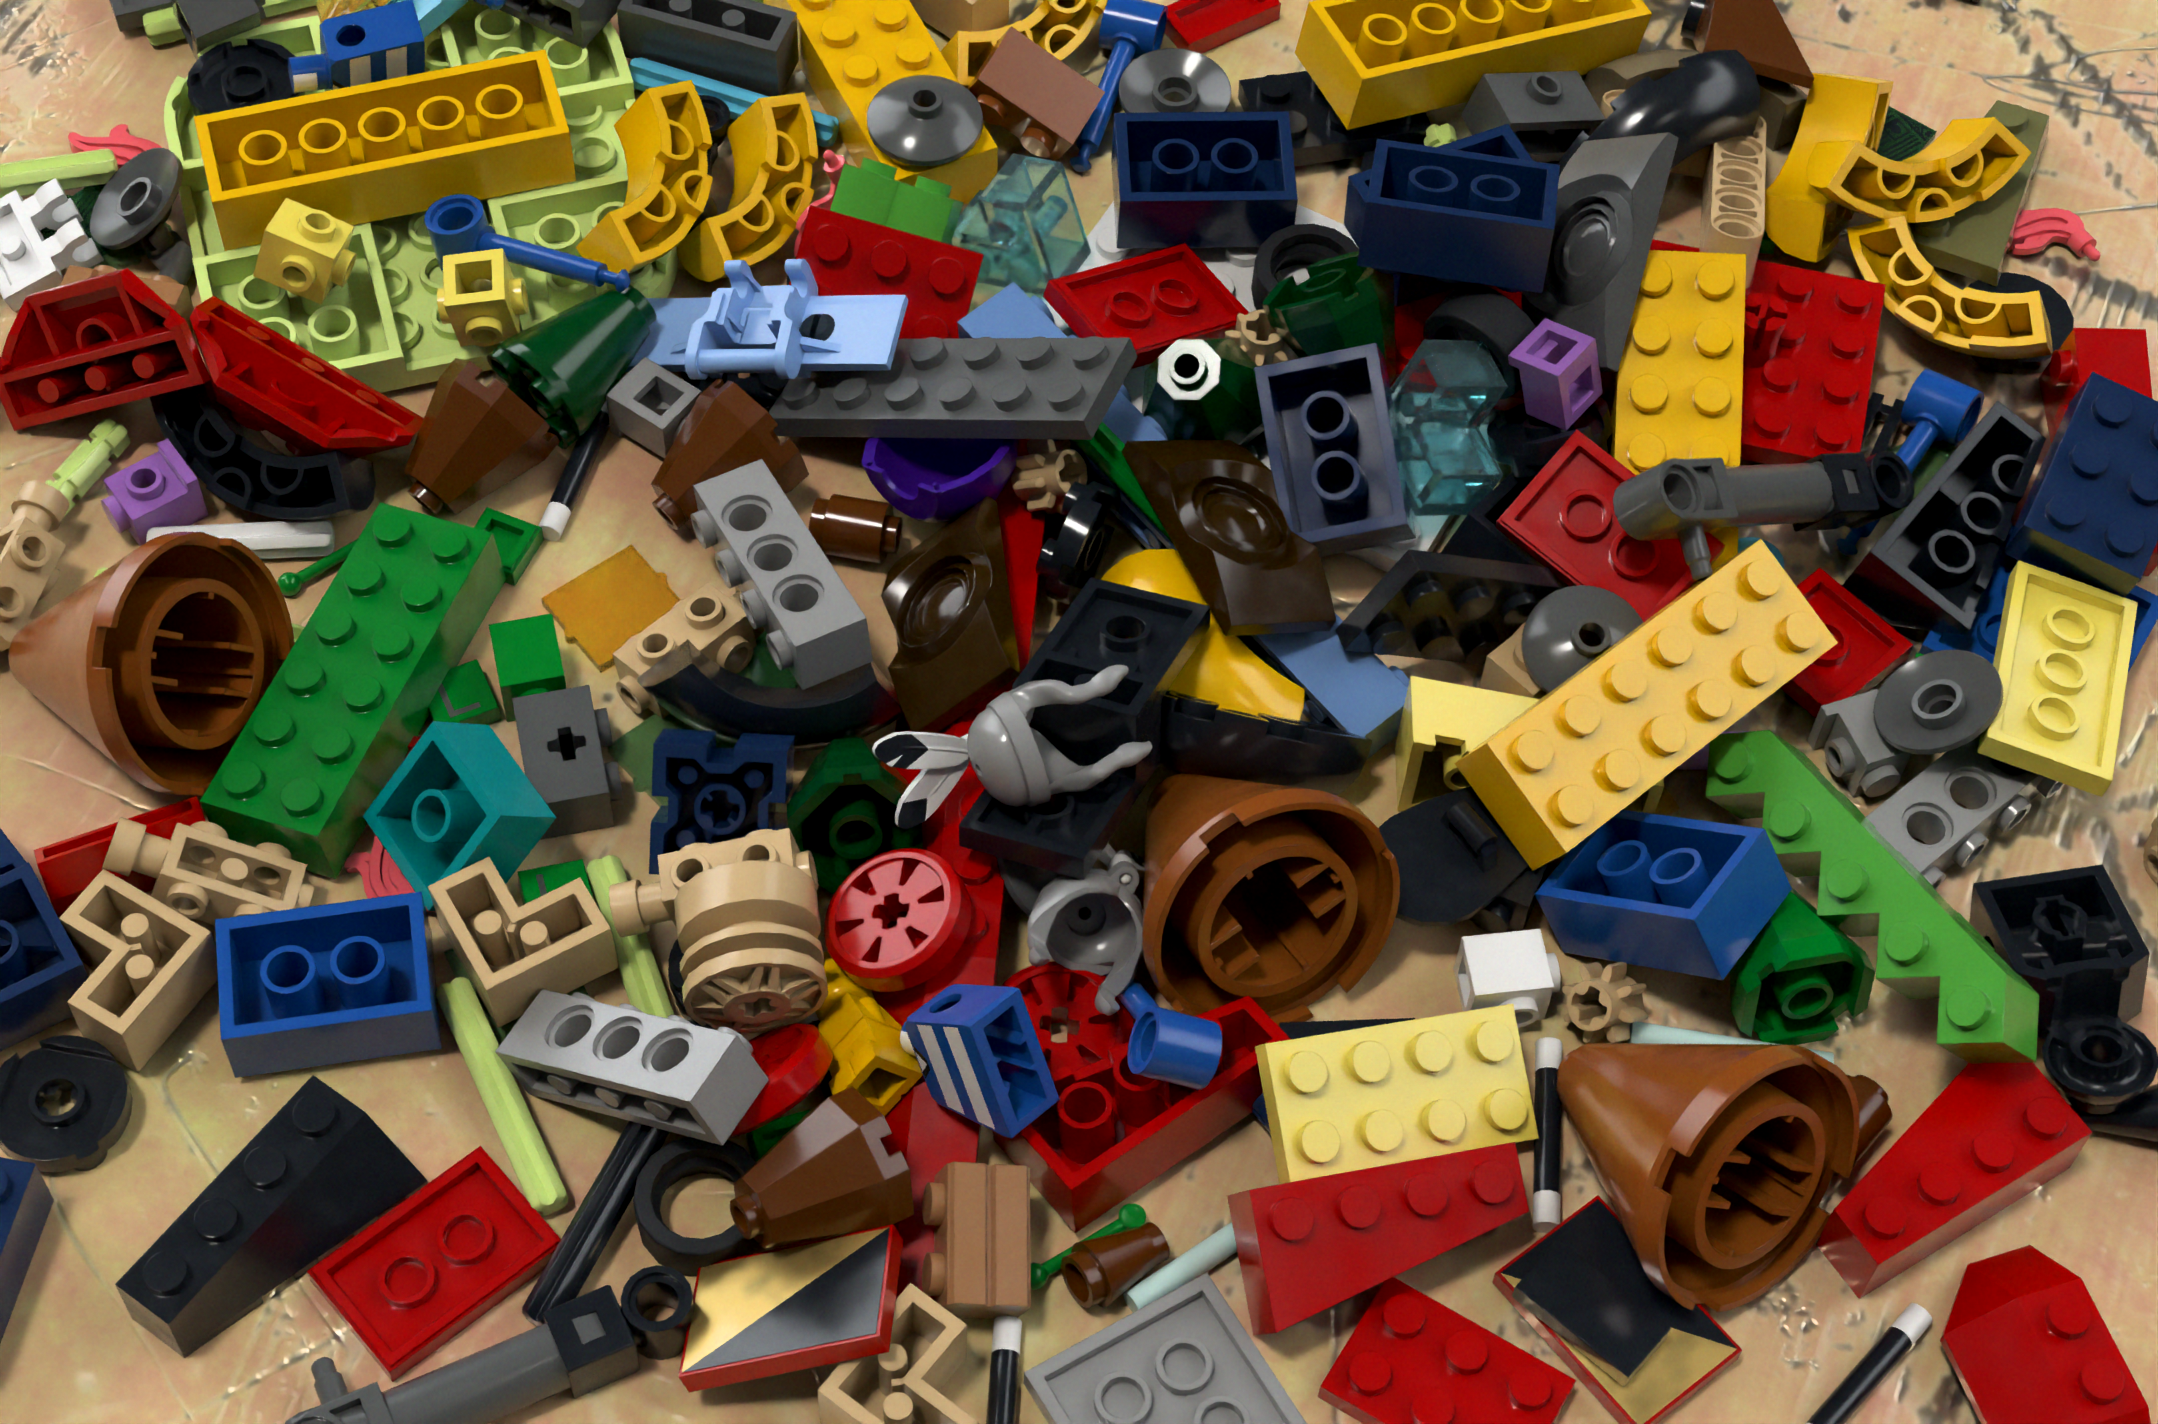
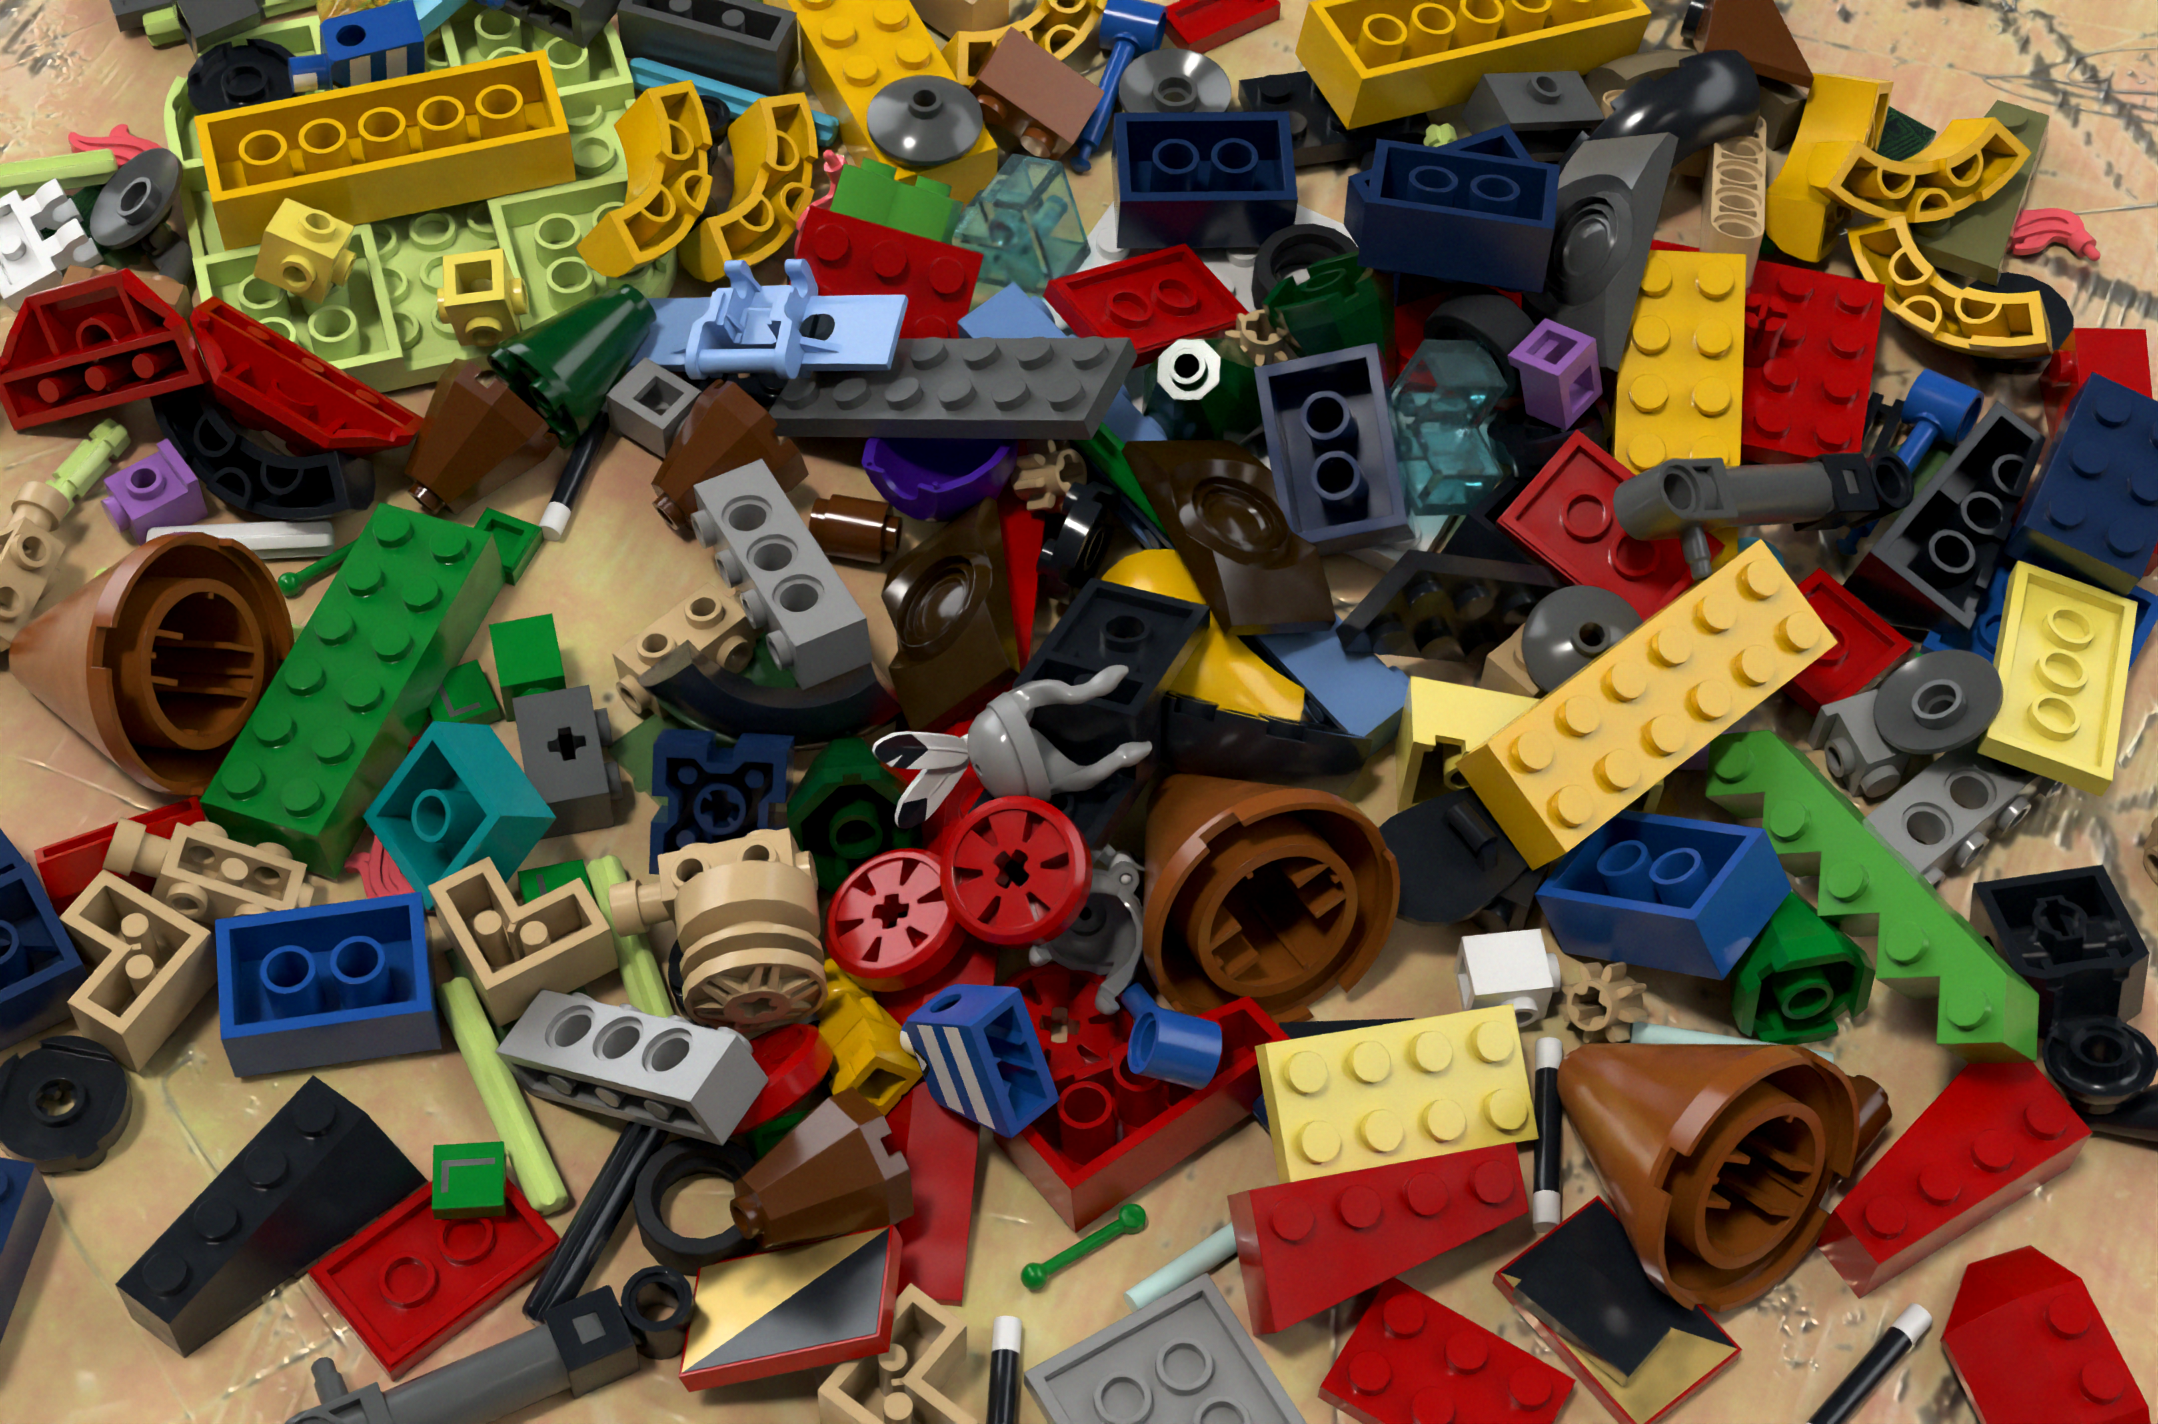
blue piece [424,194,630,293] -> none
clear yellow piece [541,544,681,673] -> none
medium nougat brick [922,1162,1031,1319] -> none
reddish brown cone [1061,1222,1169,1309] -> none
none -> green tile [432,1141,507,1220]
none -> red wheel [940,795,1093,950]

